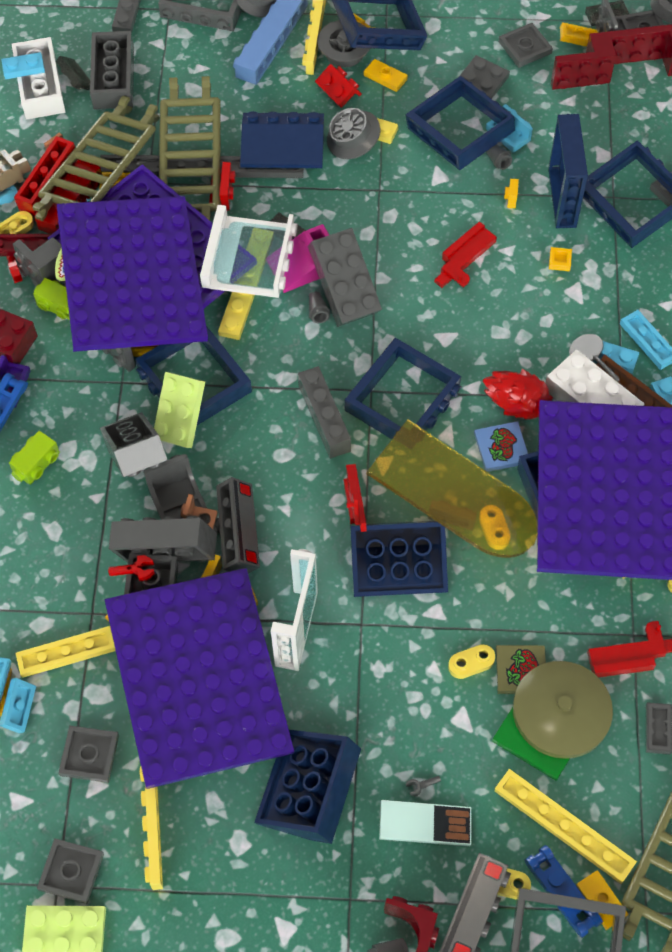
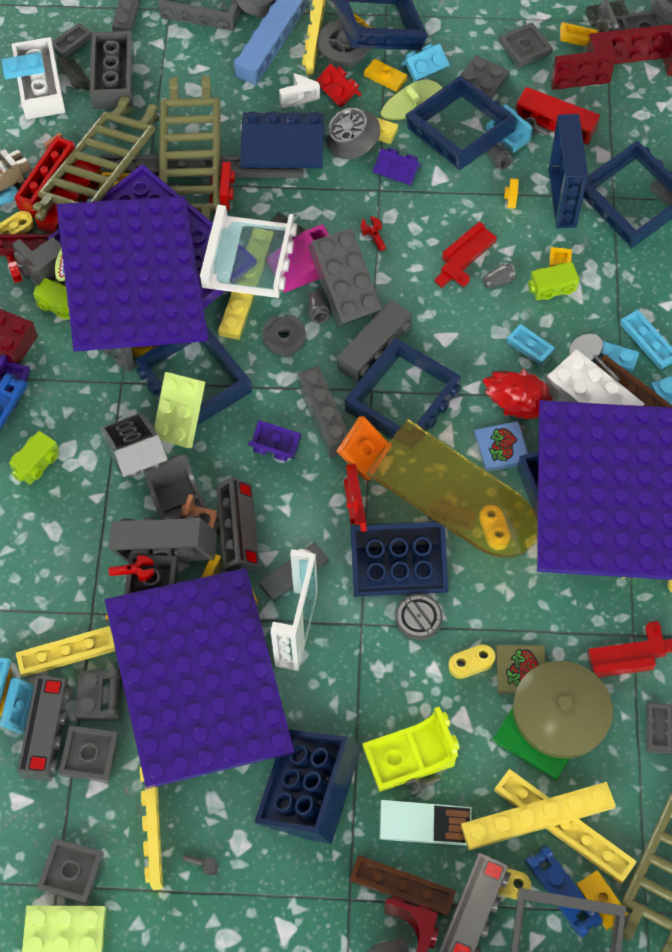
none -> dark grey brick [17,676,72,781]
none -> dark grey plate [52,23,92,59]
none -> dark grey plate [75,669,122,721]
none -> dark grey hand [183,854,218,875]
none -> dark purple bracket [248,420,302,462]
none -> dark grey tile [259,542,329,602]
none -> dark grey plate [263,315,306,358]
none -> white slope [279,73,320,109]
none -> orange tile [336,416,392,481]
none -> dark grey brick [337,300,413,383]
none -> reddish brown plate [349,855,456,918]
none -> red bar [361,216,386,251]
none -> neon yellow bracket [362,707,460,792]
none -> dark purple bracket [373,147,422,186]
none -> yellowish green shield [381,80,442,120]
none -> tile [395,594,443,641]
none -> medium azure bracket [401,44,450,82]
none -> light yellow plate [461,782,616,851]
none -> dark grey cone [482,263,516,289]
none -> medium azure plate [506,324,555,366]
none -> red brick [515,87,600,145]
none -> dark grey hand [525,117,550,137]
none -> lime brick [528,262,579,301]

